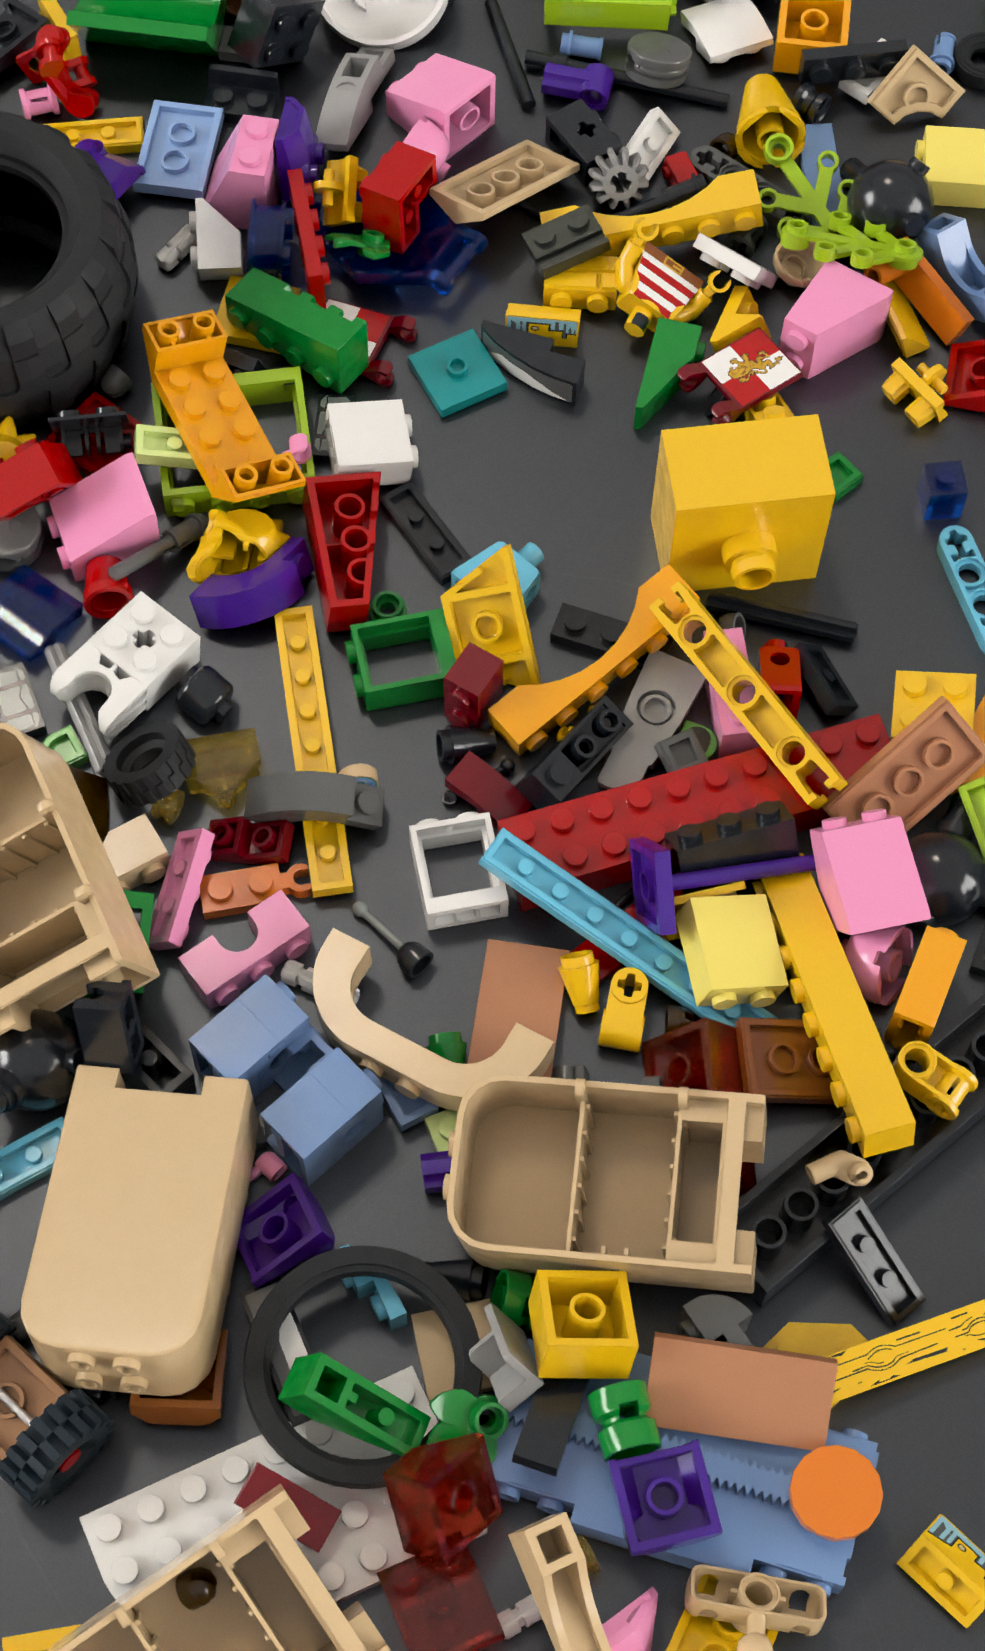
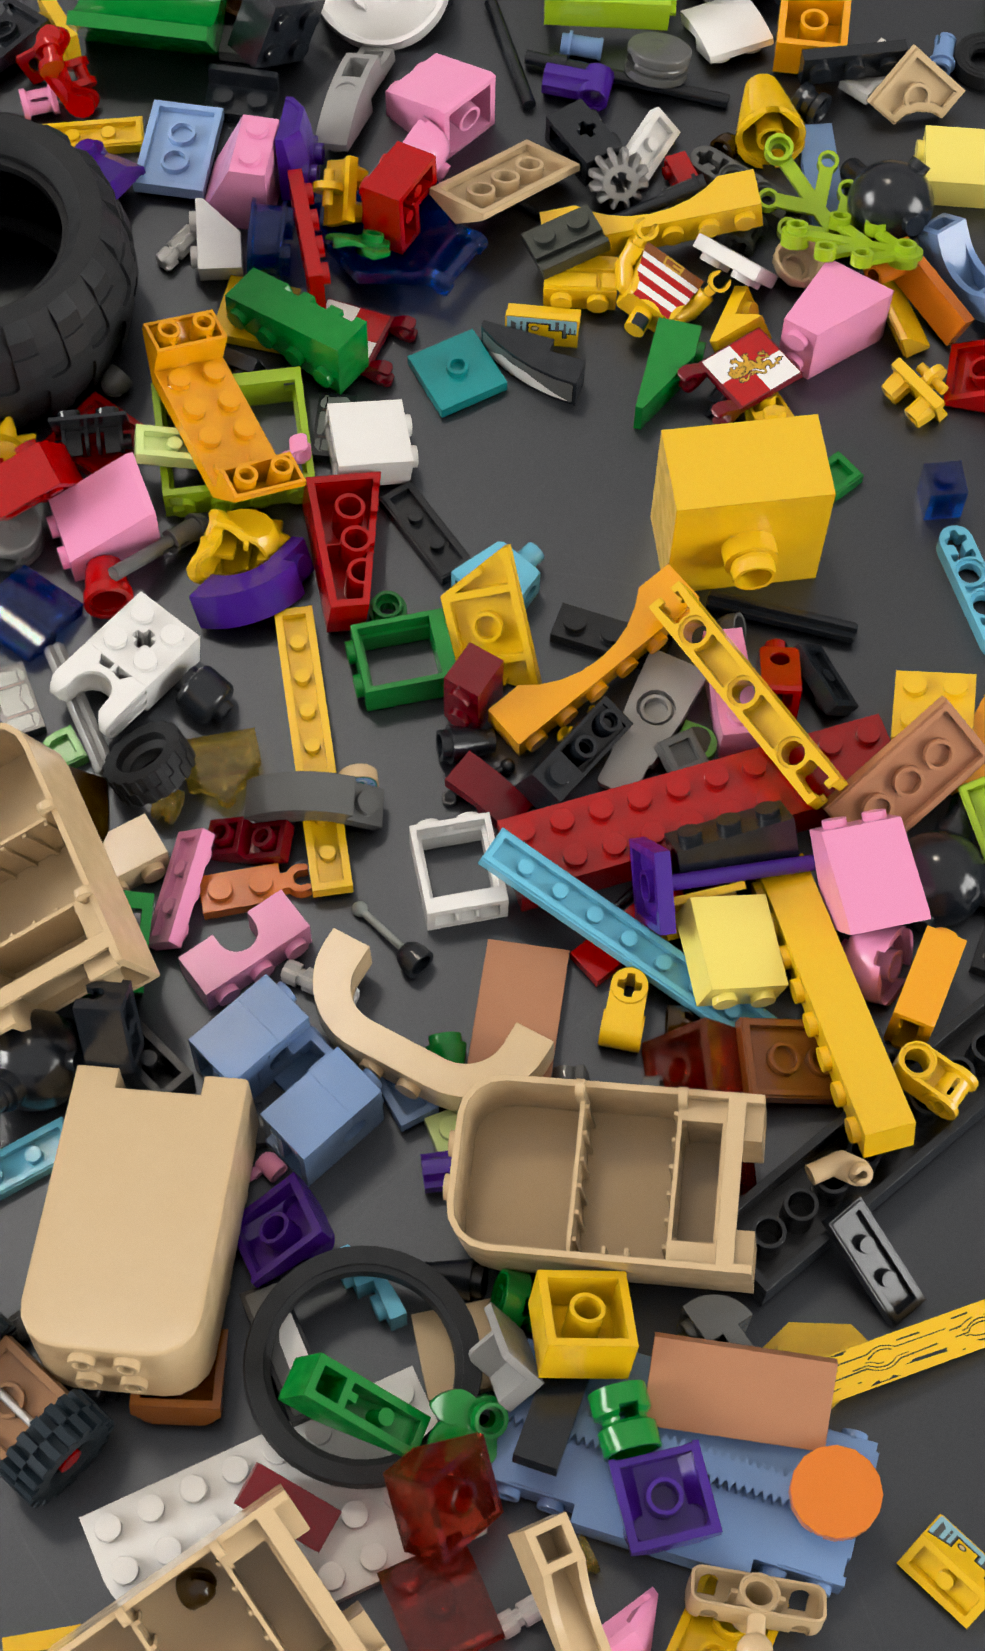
yellow cone [558,950,600,1014] -> none

